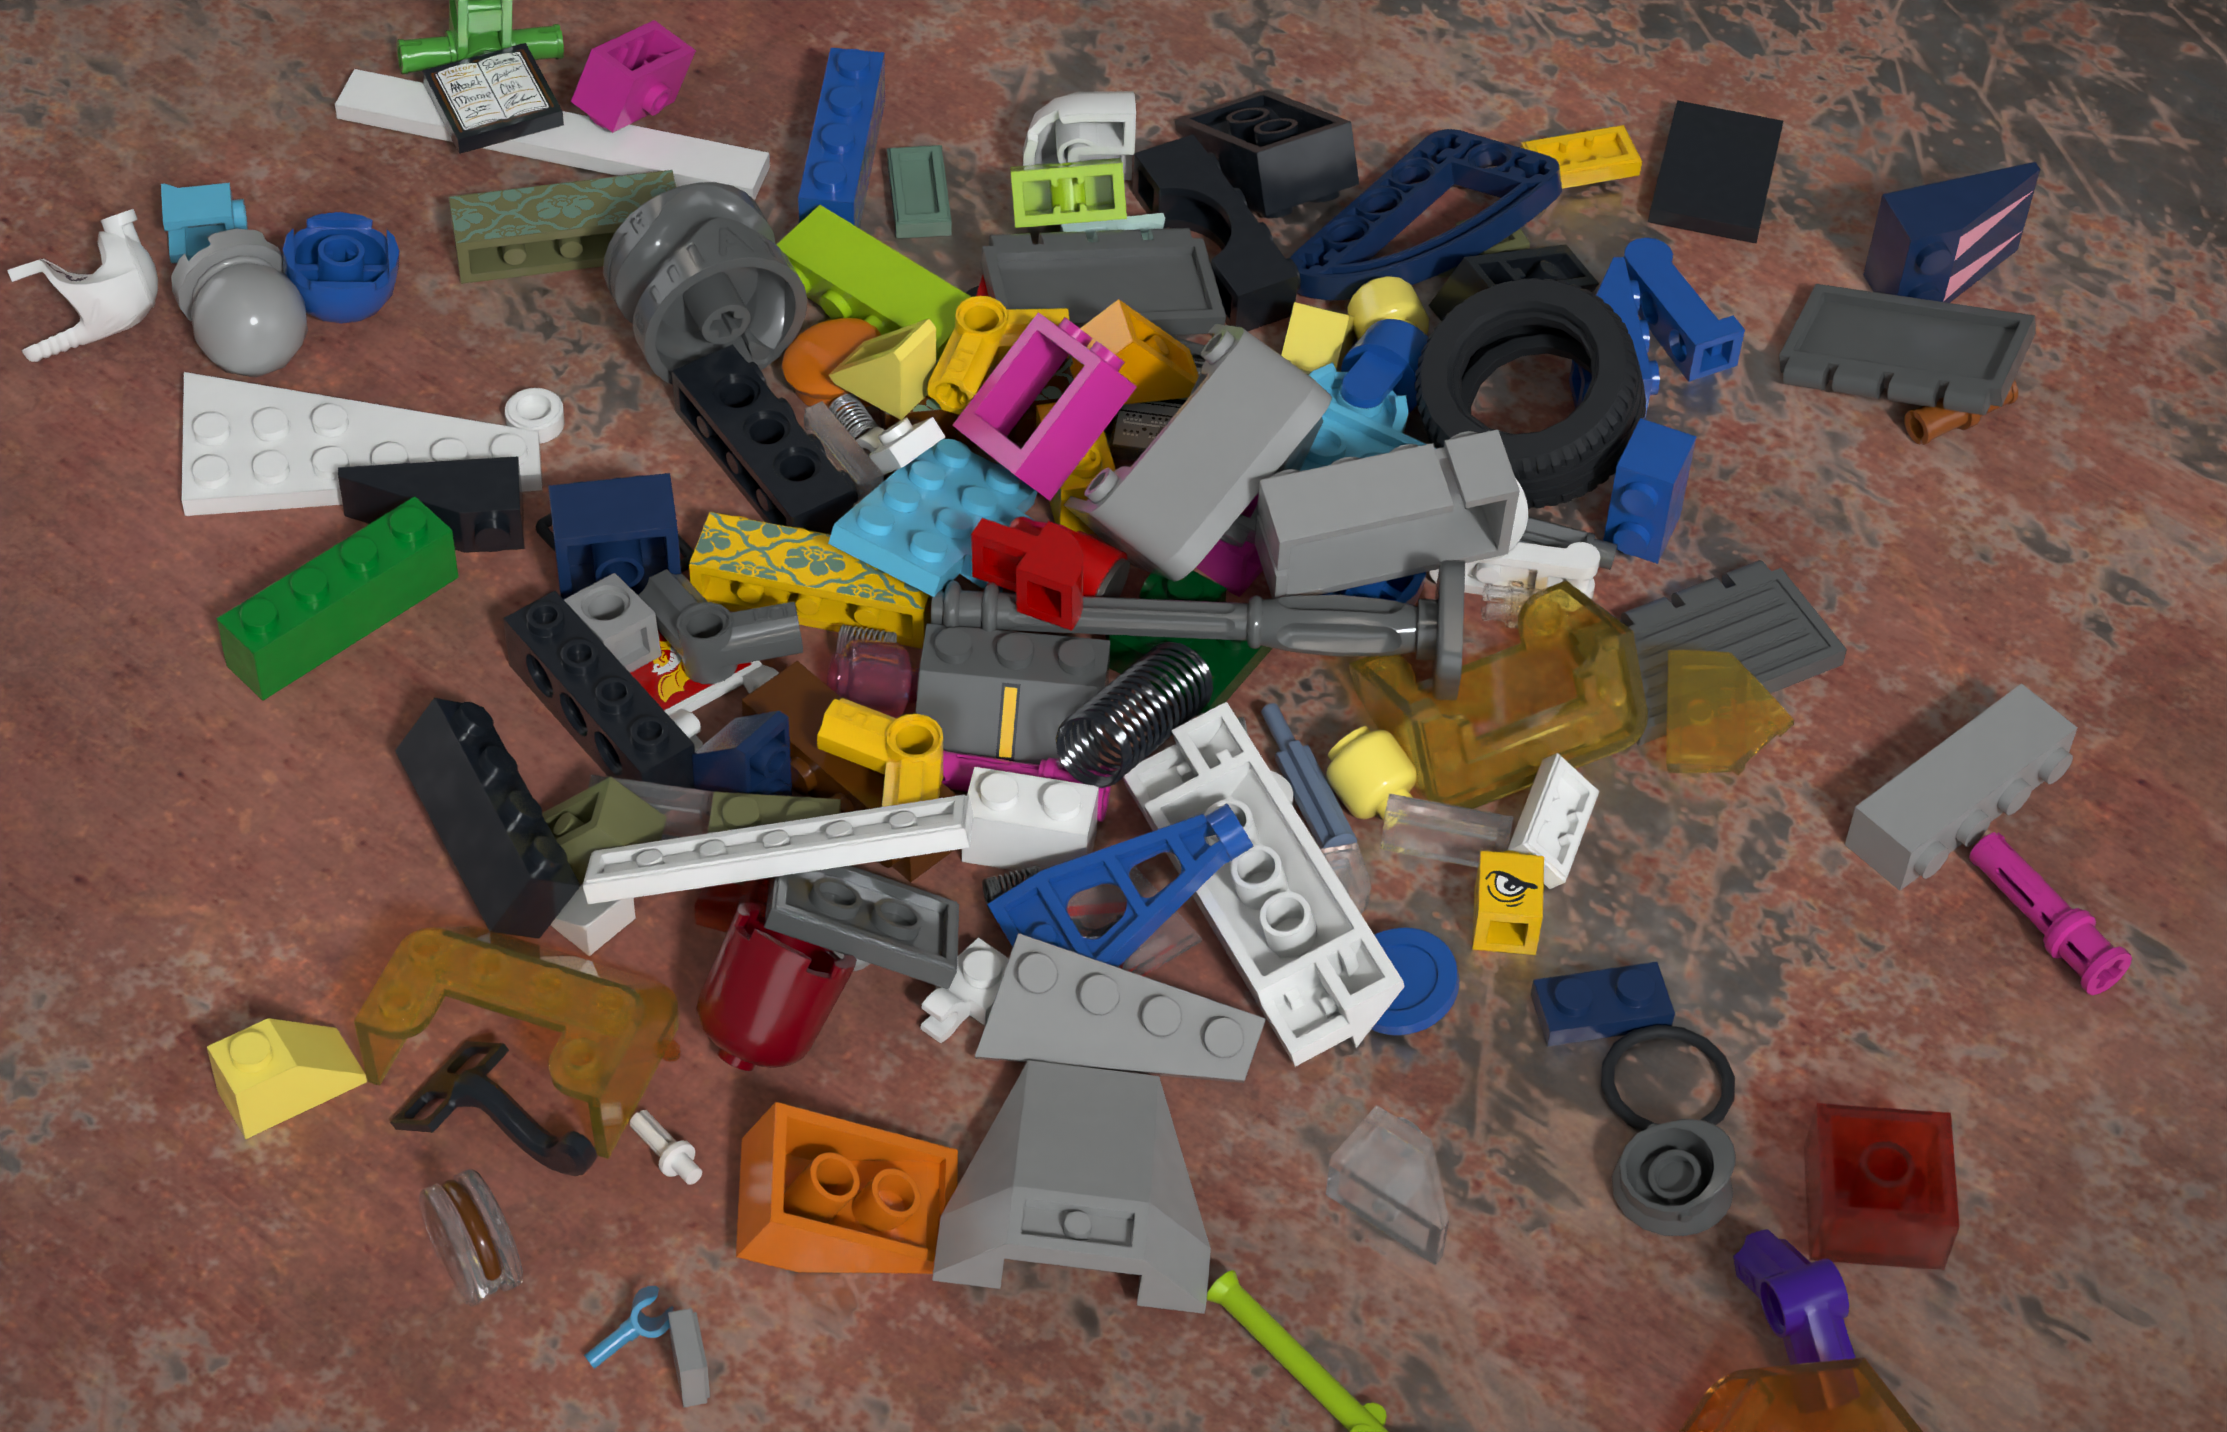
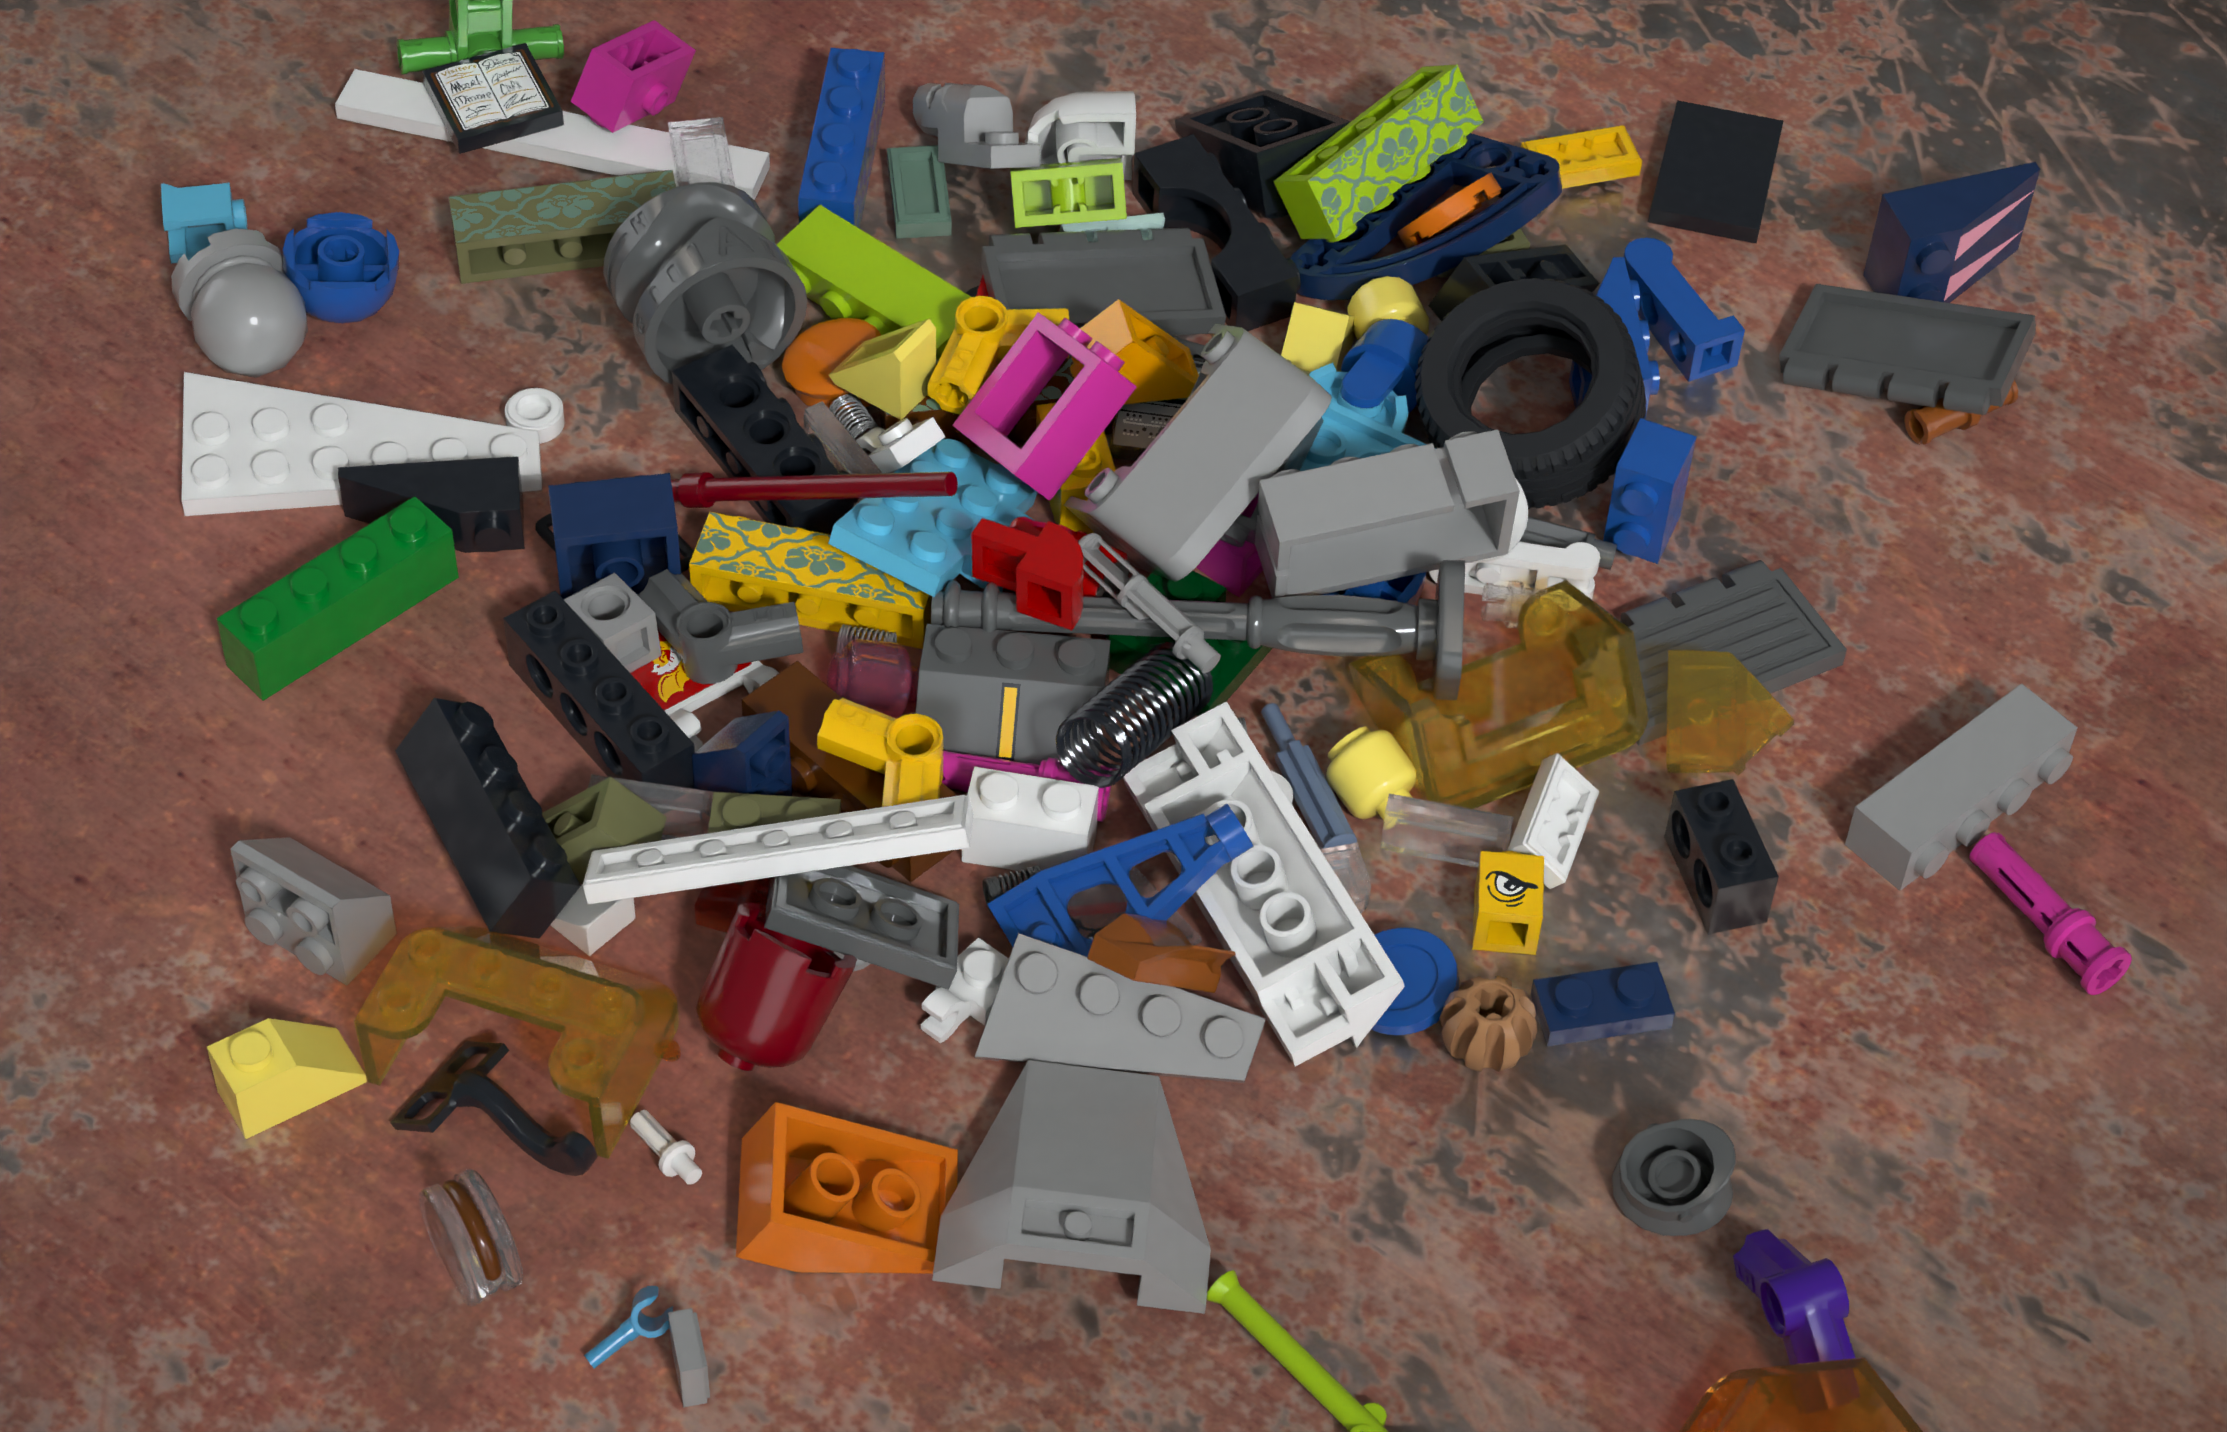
white piece [7,209,158,362] -> none
clear slope [1326,1105,1449,1265] -> none
black piece [1601,1024,1735,1131] -> none
clear red brick [1804,1103,1960,1270] -> none
none -> light grey slope [230,837,397,985]
none -> clear tile [668,117,735,187]
none -> dark red bar [671,472,958,508]
none -> light grey plate [913,83,1040,169]
none -> light grey piece [1078,533,1221,673]
none -> dark orange slope [1087,913,1236,993]
none -> lime brick [1273,65,1484,243]
none -> orange tile [1397,173,1501,249]
none -> medium nougat piece [1440,976,1538,1072]
none -> black brick [1664,779,1779,935]

